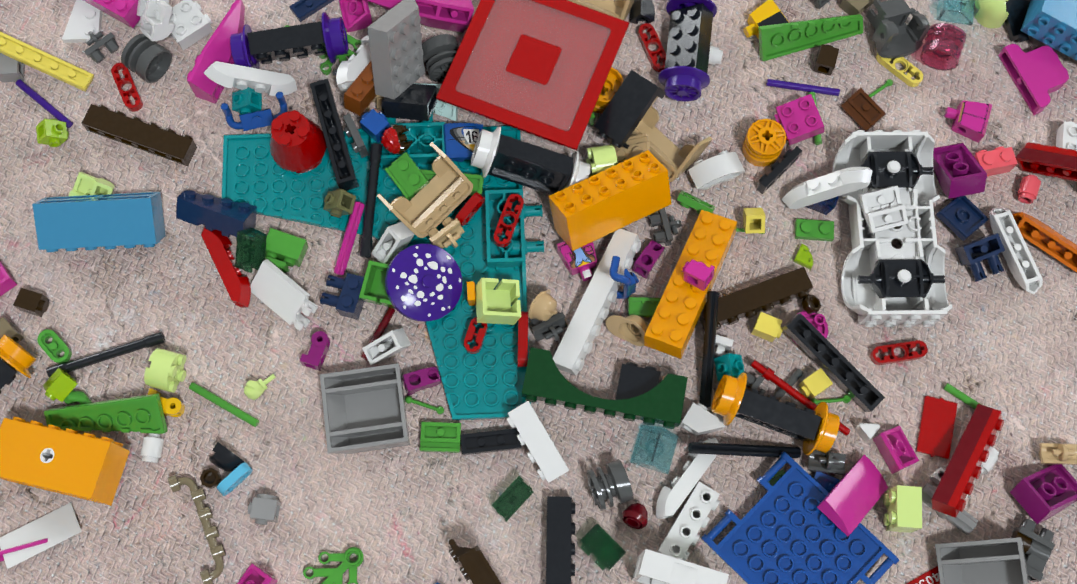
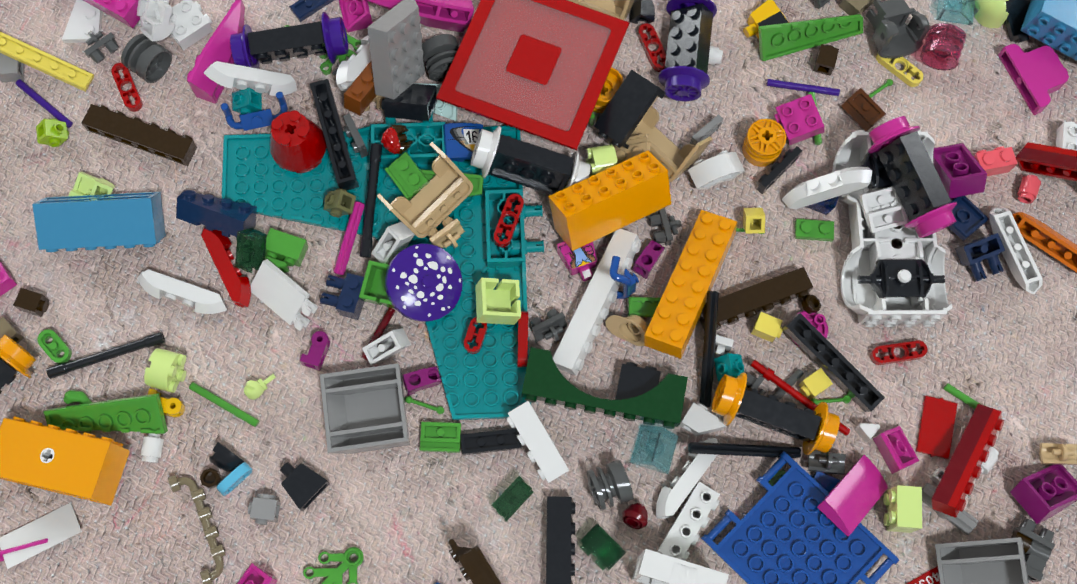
lime brick [43,367,78,402] -> none
blue brick [360,109,390,143] -> none
red beam [455,192,485,226] -> none
light orange tile [467,281,476,306] -> none
tan piece [528,289,558,321] -> none
bright green plate [677,190,716,214] -> none
dark pink brick [682,259,715,291] -> none
lime tile [793,244,813,270] -> none
dark pink torso [944,100,992,143] -> none
none -> white brick [137,269,227,314]
none -> black torso [280,462,330,511]
none -> light grey tile [690,114,723,145]
none -> black brick [868,116,957,238]

